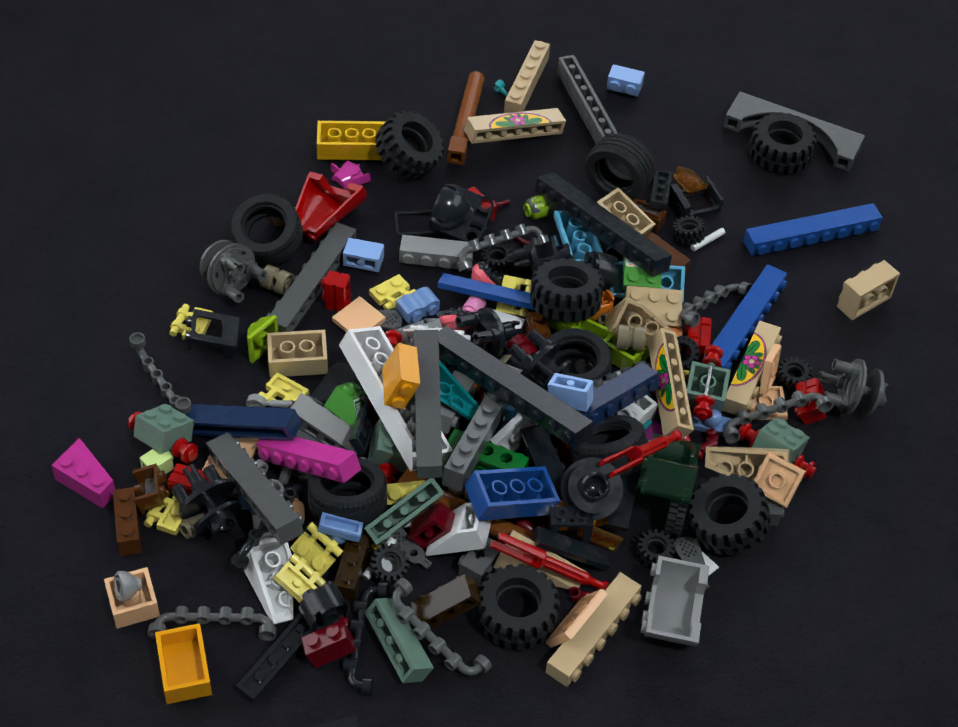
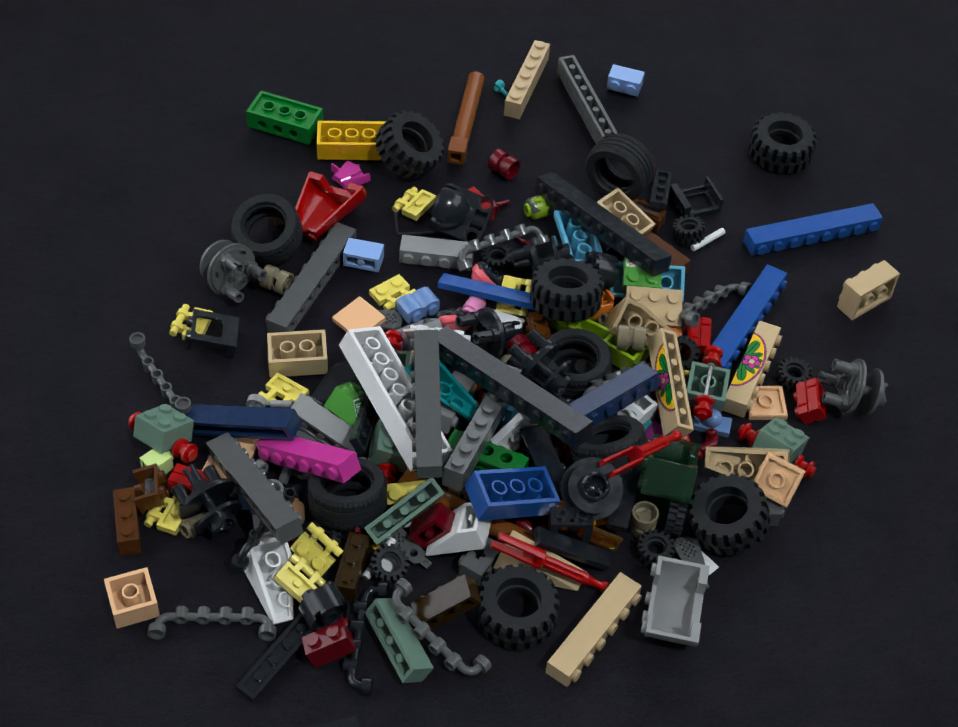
dark pink wedge [51,438,115,509] -> none
light grey brick [114,571,142,602] -> none
light orange piece [155,623,212,704] -> none
lime slope [247,315,278,363] -> none
medium blue tile [317,512,363,545] -> none
red brick [321,270,351,312] -> none
light orange brick [382,343,420,410] -> none
tan brick [464,108,566,144] -> none
light nougat tile [546,589,608,648] -> none
light blue brick [548,373,593,412] -> none
dark red hand [569,587,595,603] -> none
clear orange slope [674,166,708,193] -> none
dark grey arch [723,92,865,172] -> none
dark grey bar [723,391,834,444] -> none
light nougat tile [759,343,781,395] -> none
none -> green brick [246,91,323,145]
none -> light yellow plate [392,187,437,221]
none -> dark red wheel [488,149,521,180]
none -> dark tan wheel [629,501,659,539]

